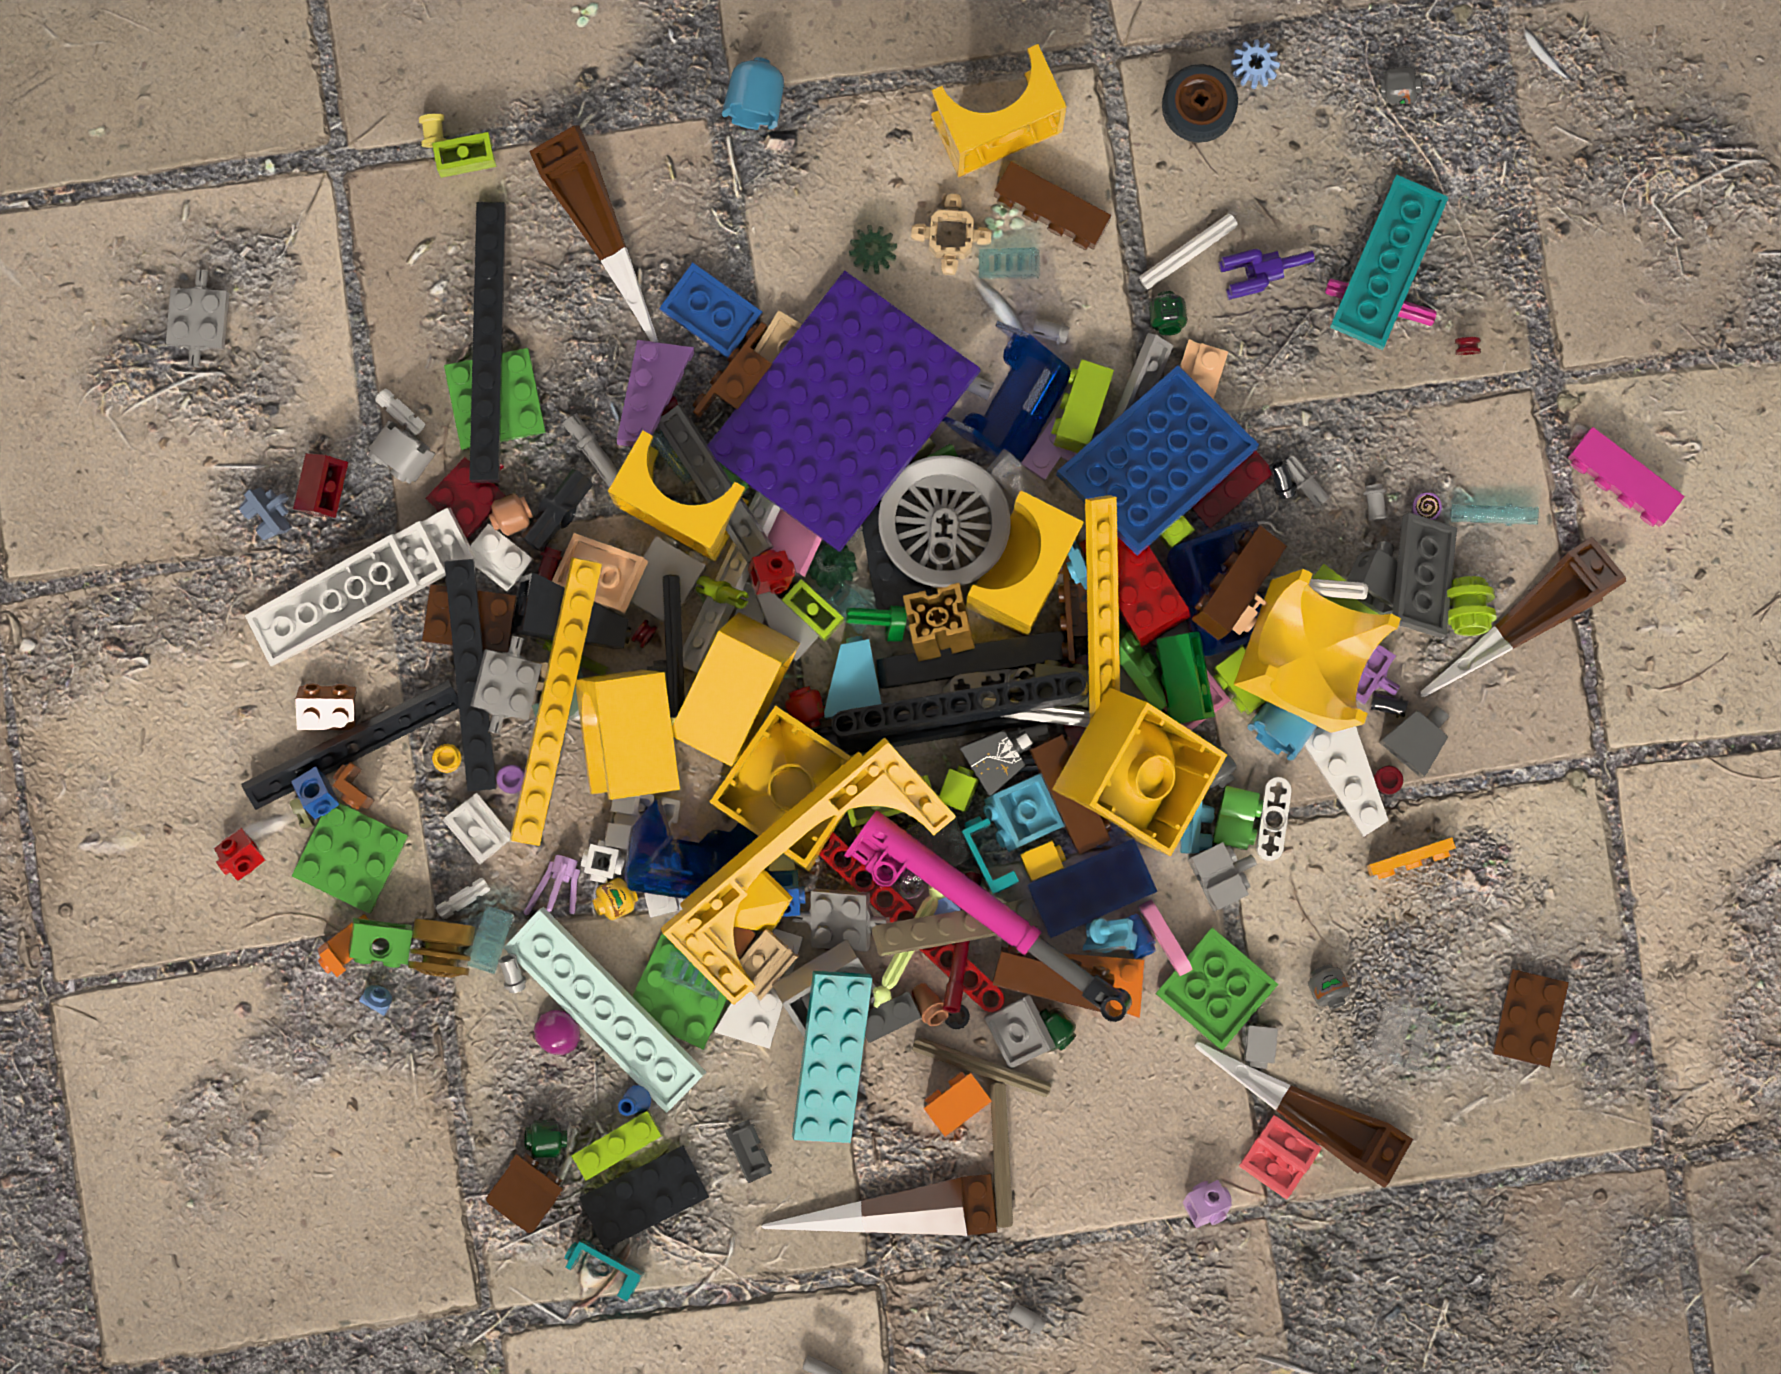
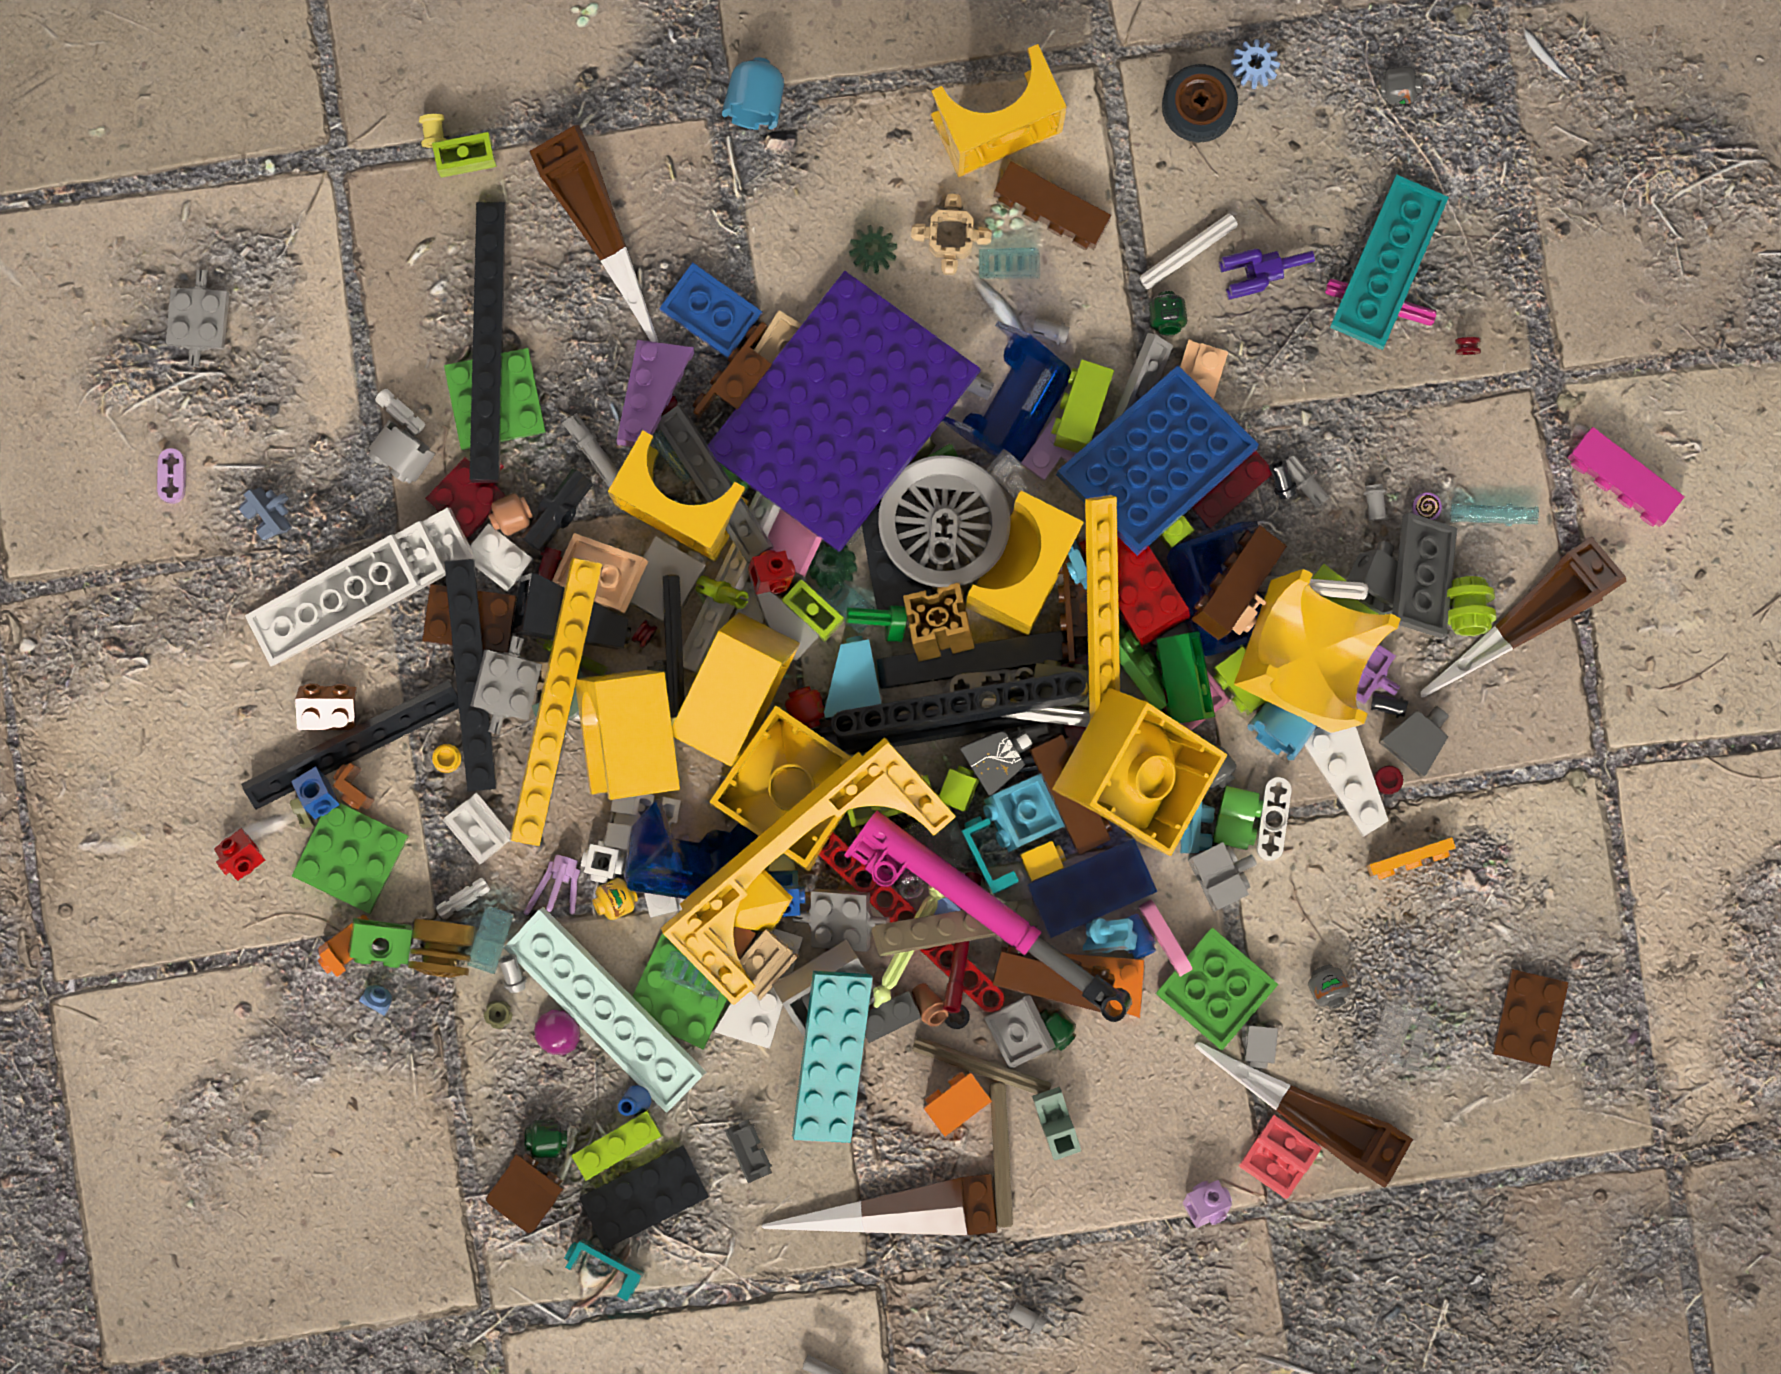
dark red brick [293,453,349,518] -> none
medium lavender tile [497,764,524,794] -> none
none -> lavender beam [157,448,186,504]
none -> olive plate [484,1000,513,1029]
none -> sand green brick [1032,1086,1081,1161]

